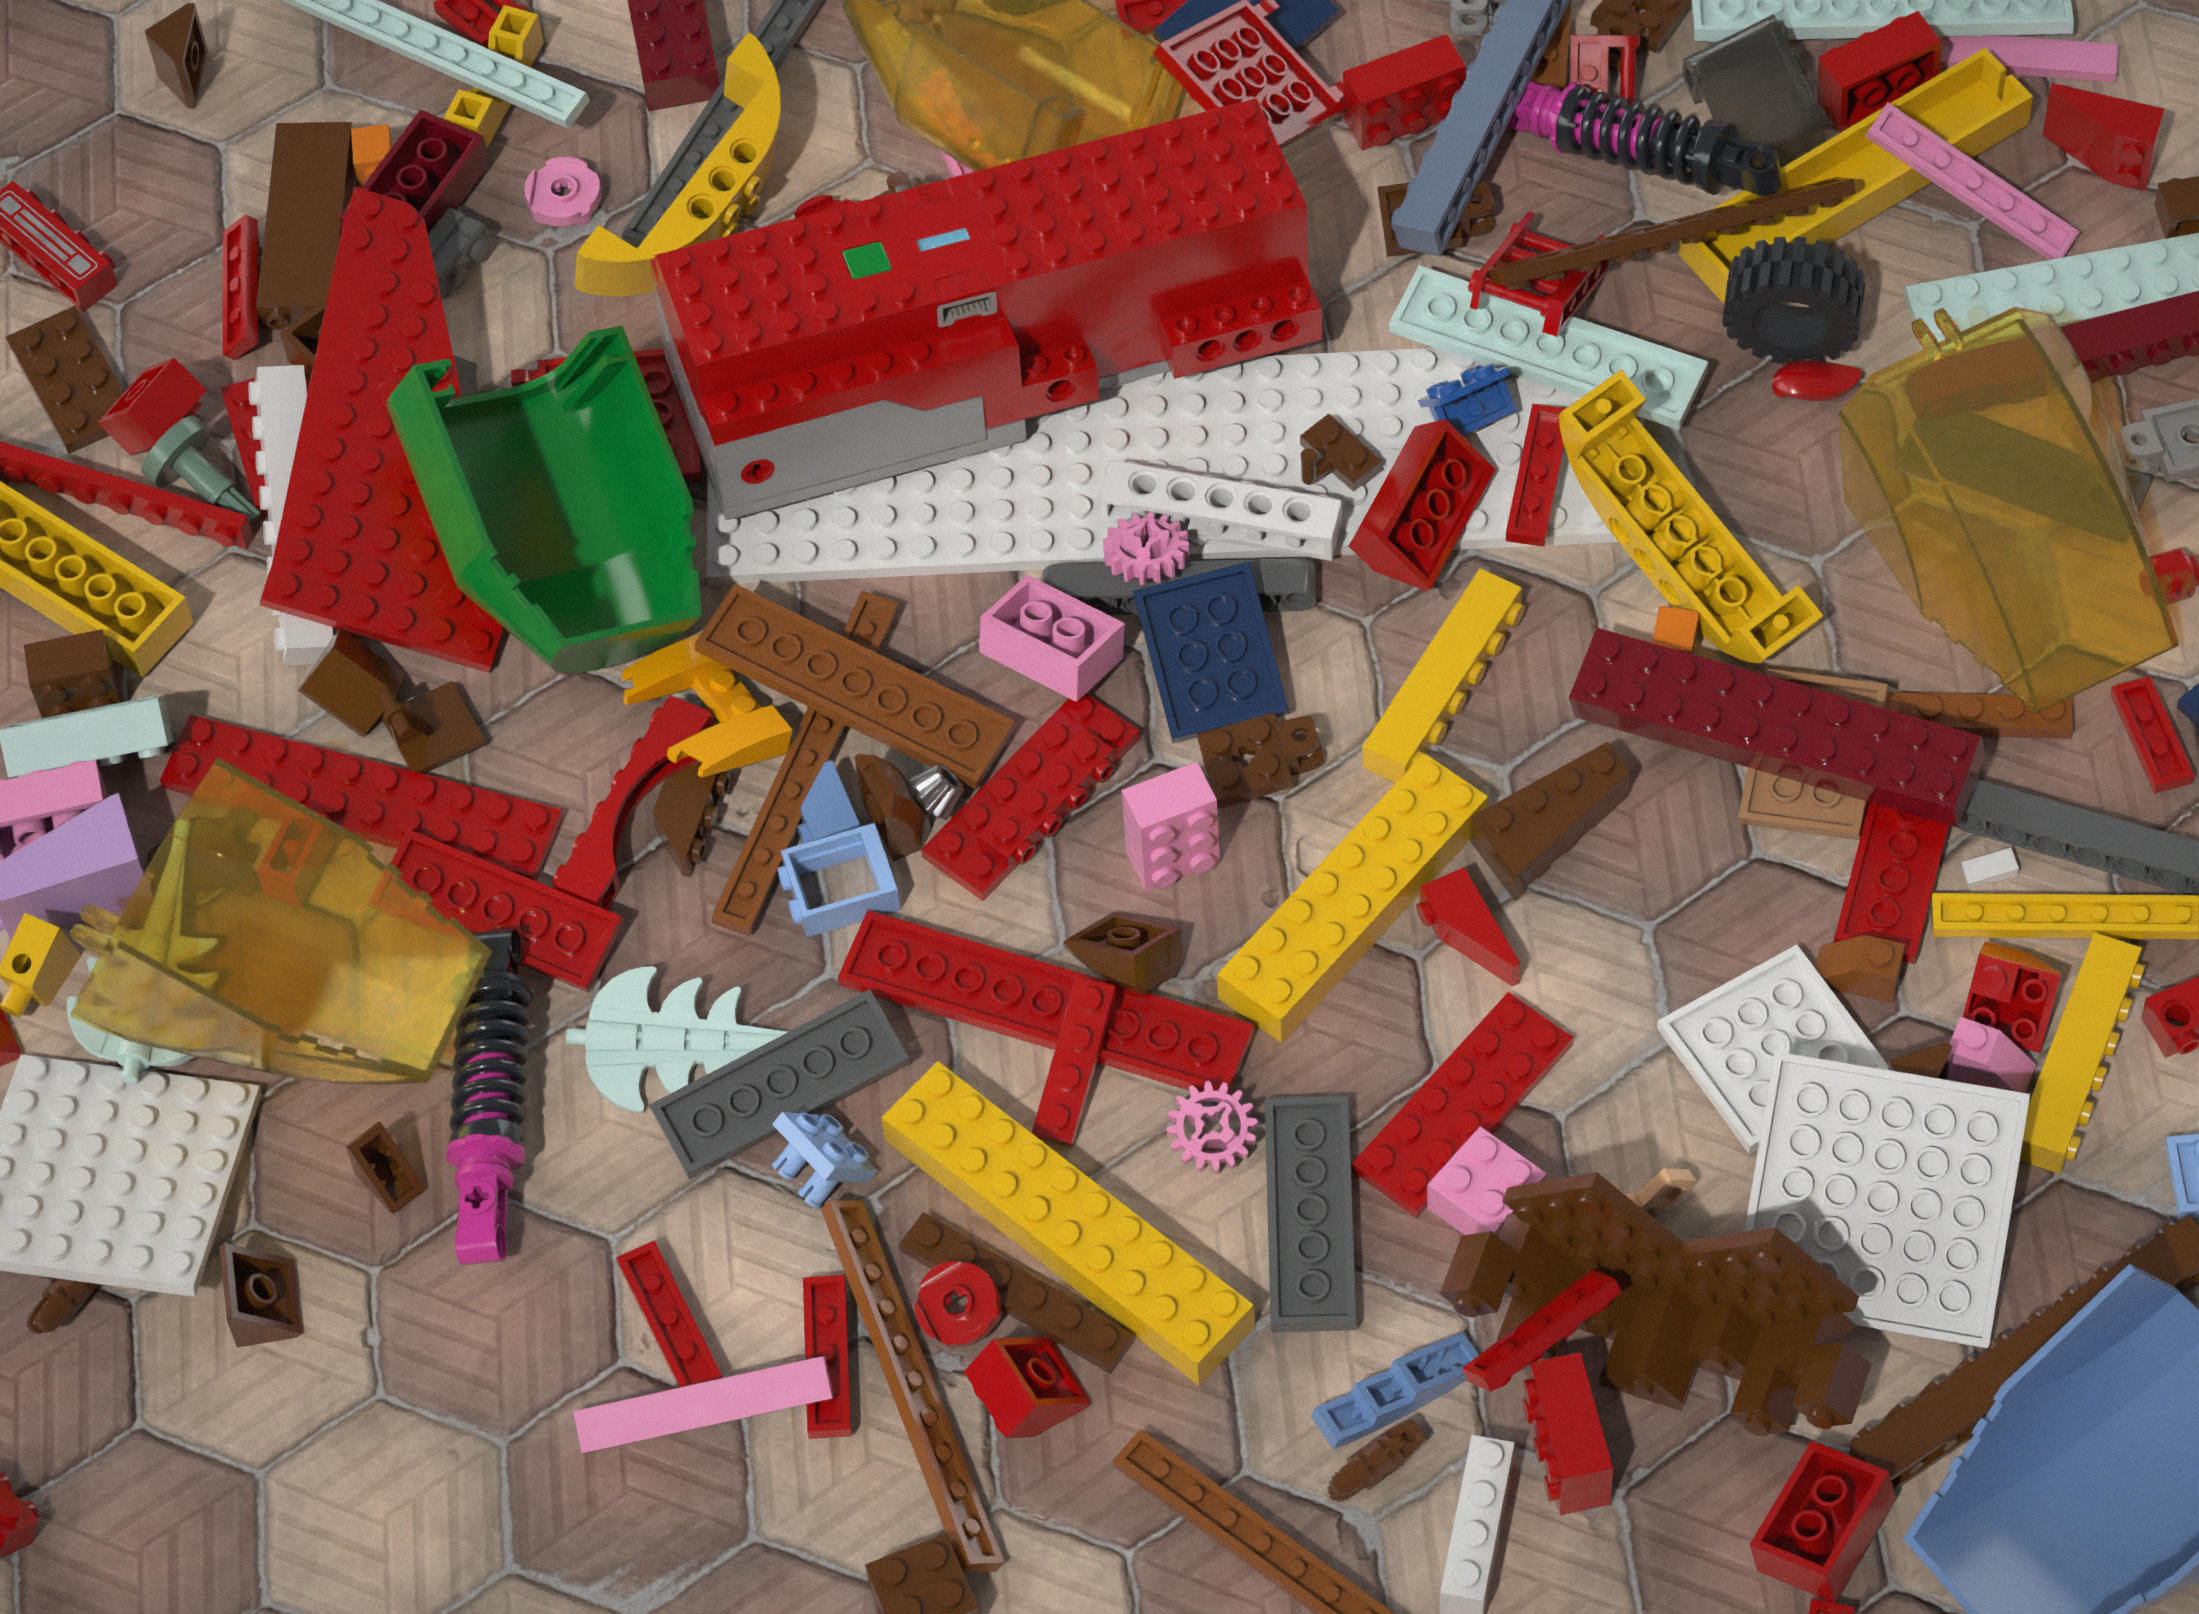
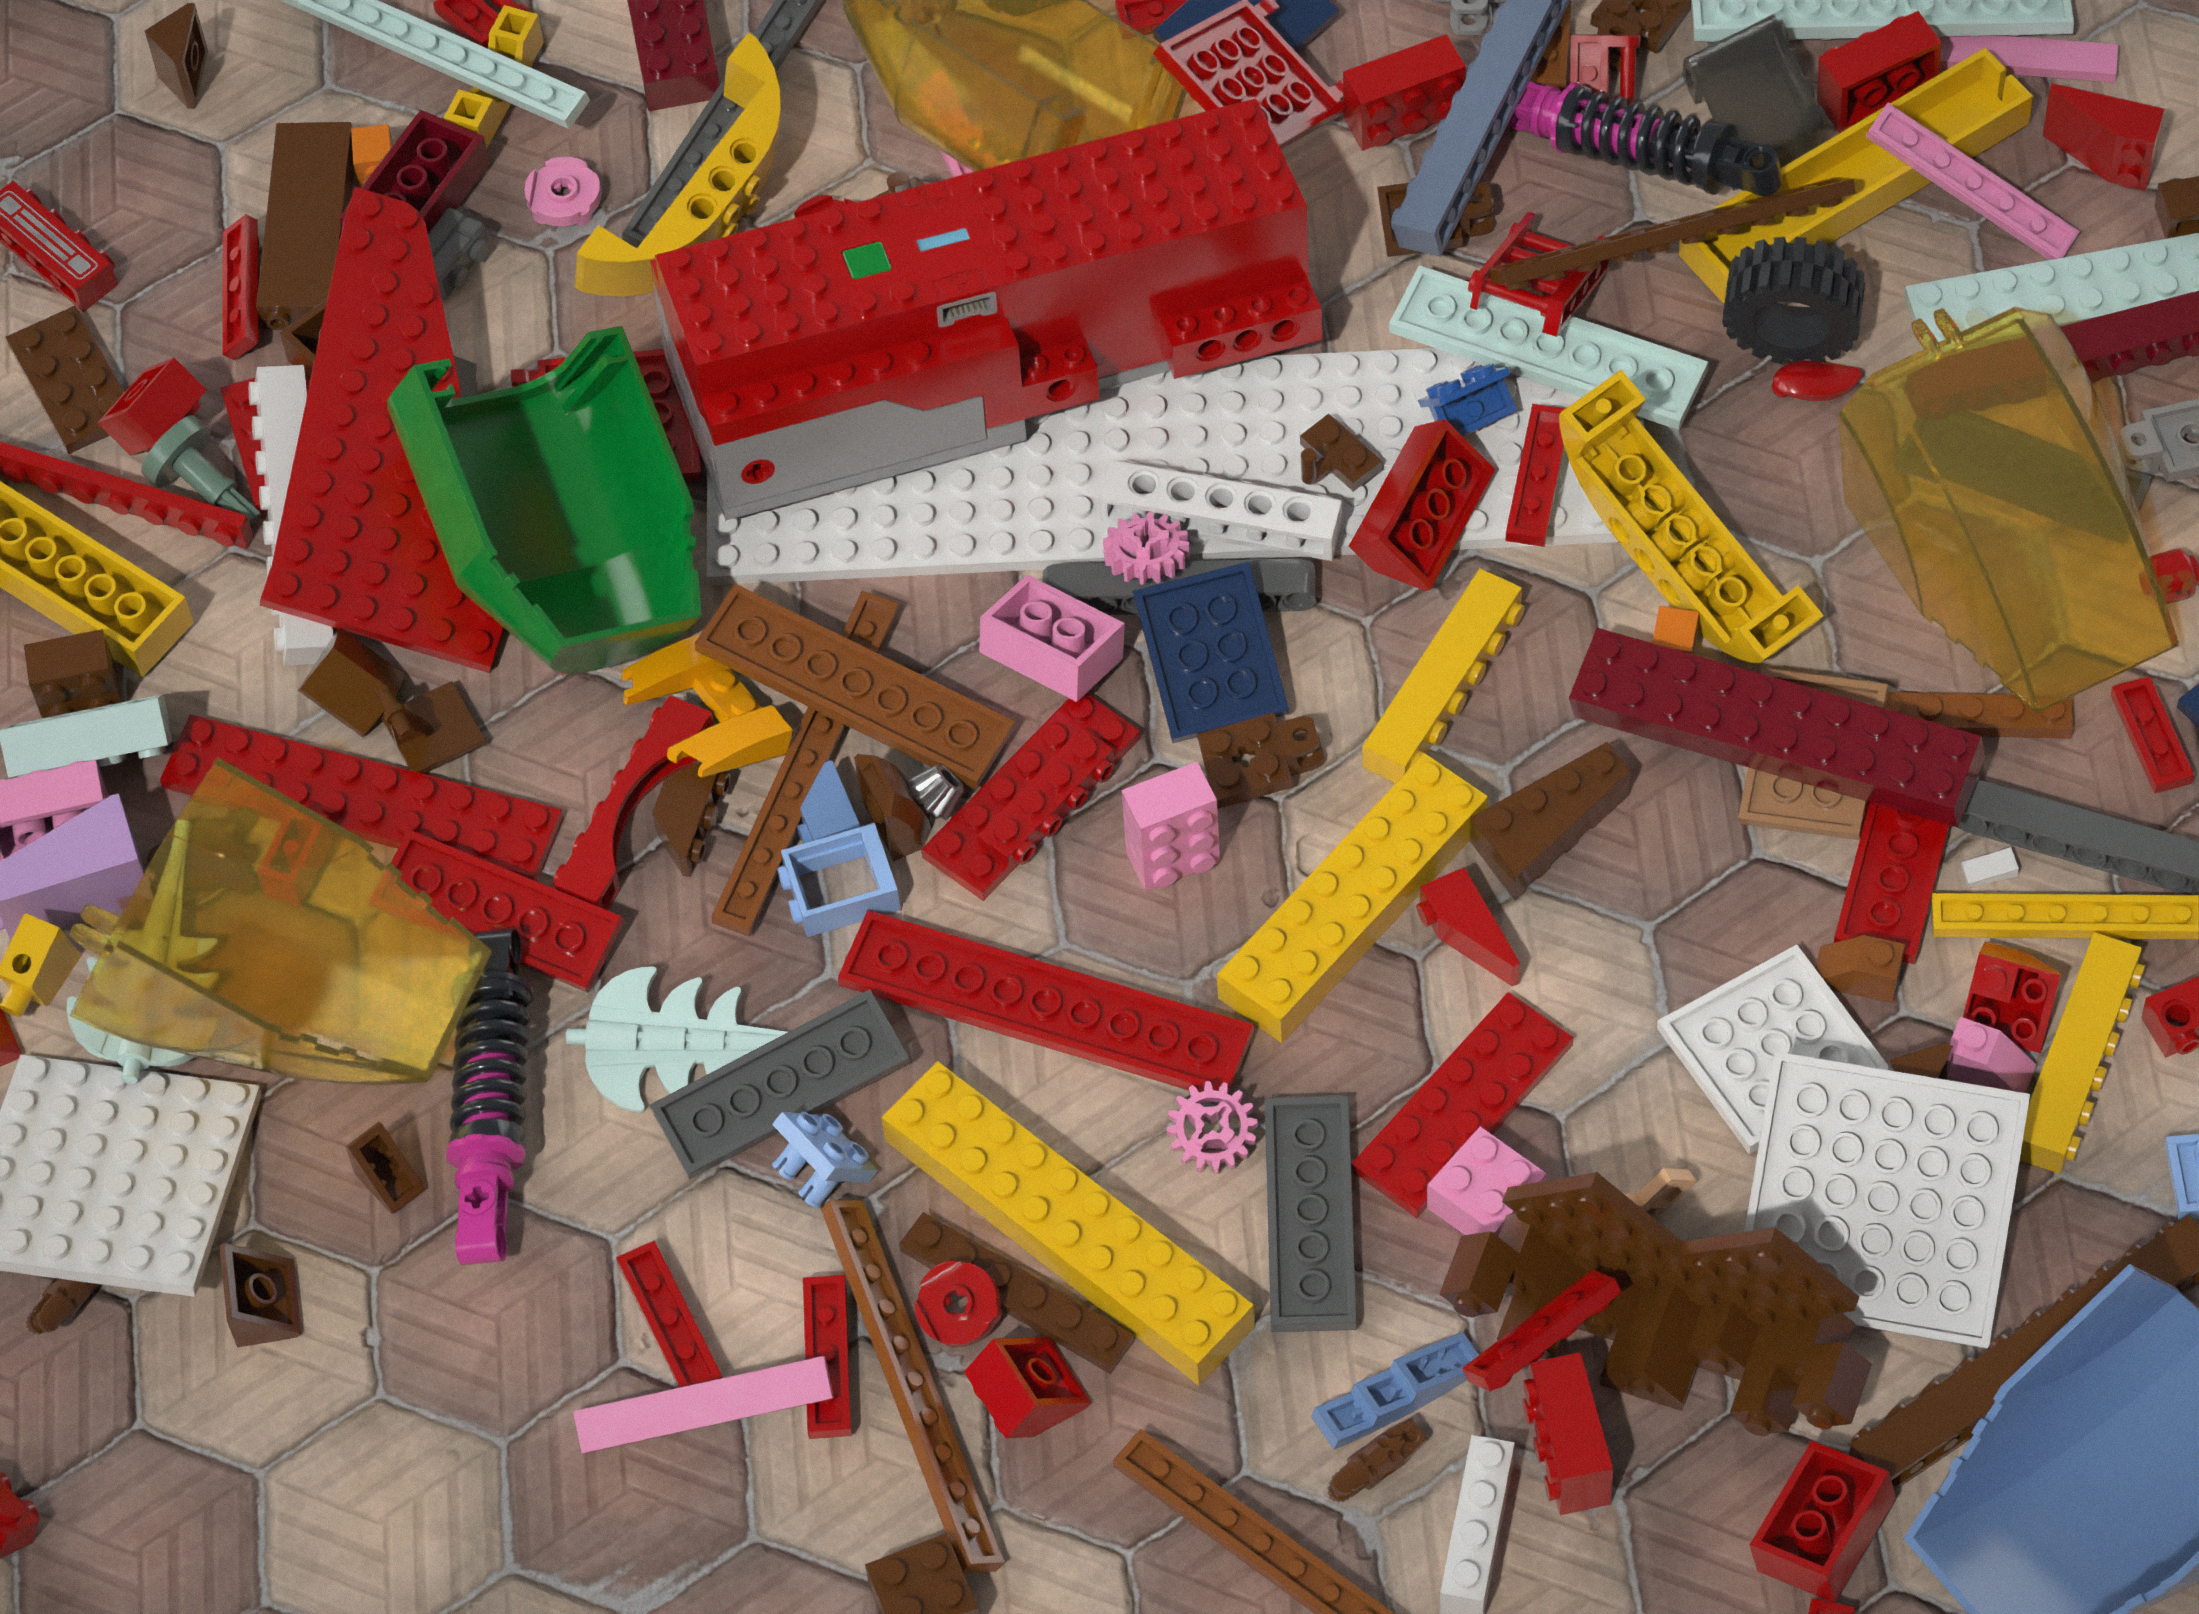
red plate [1031,977,1117,1147] -> none
reddish brown slope [1063,912,1182,996] -> none

